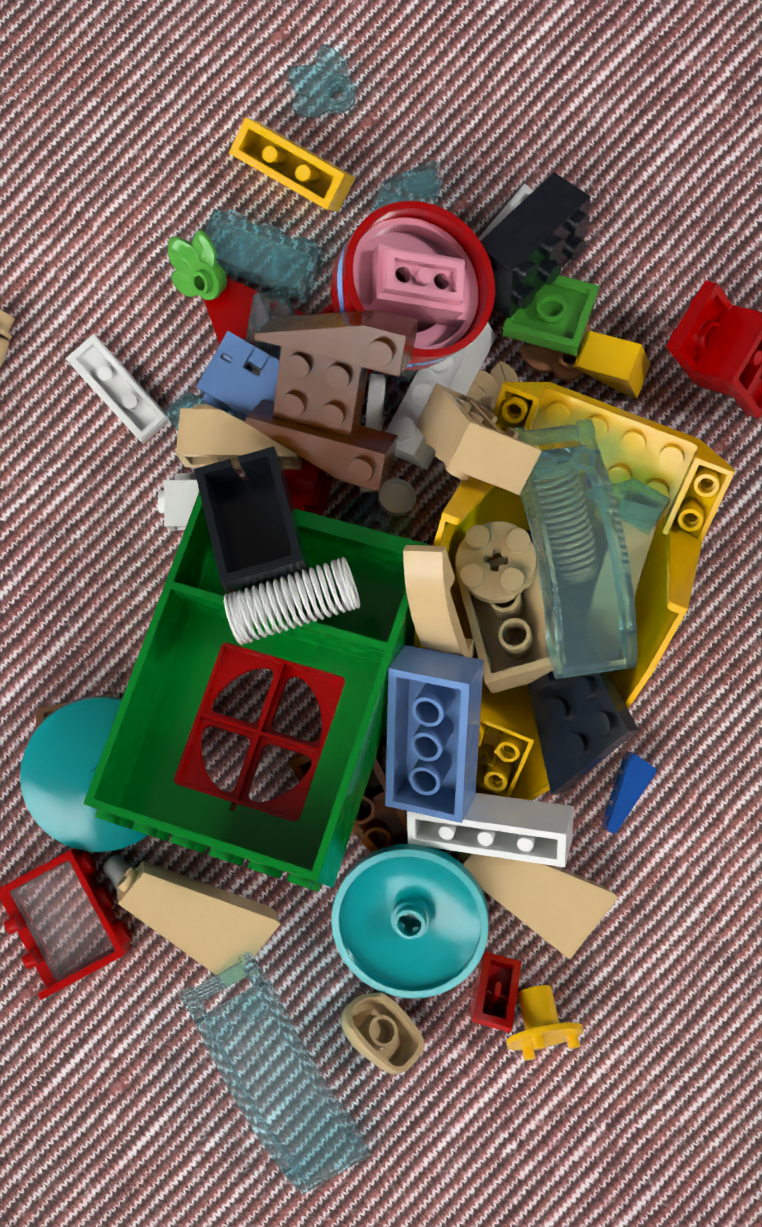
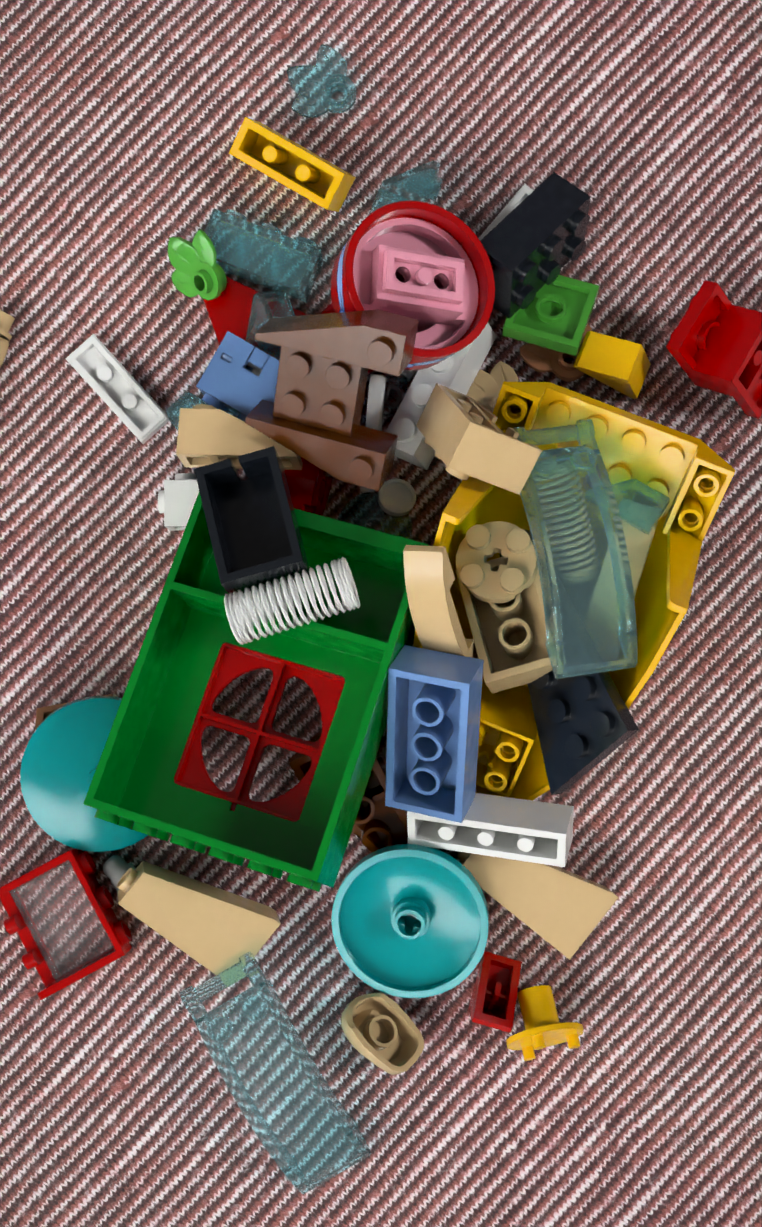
blue slope [601,751,657,834] -> none

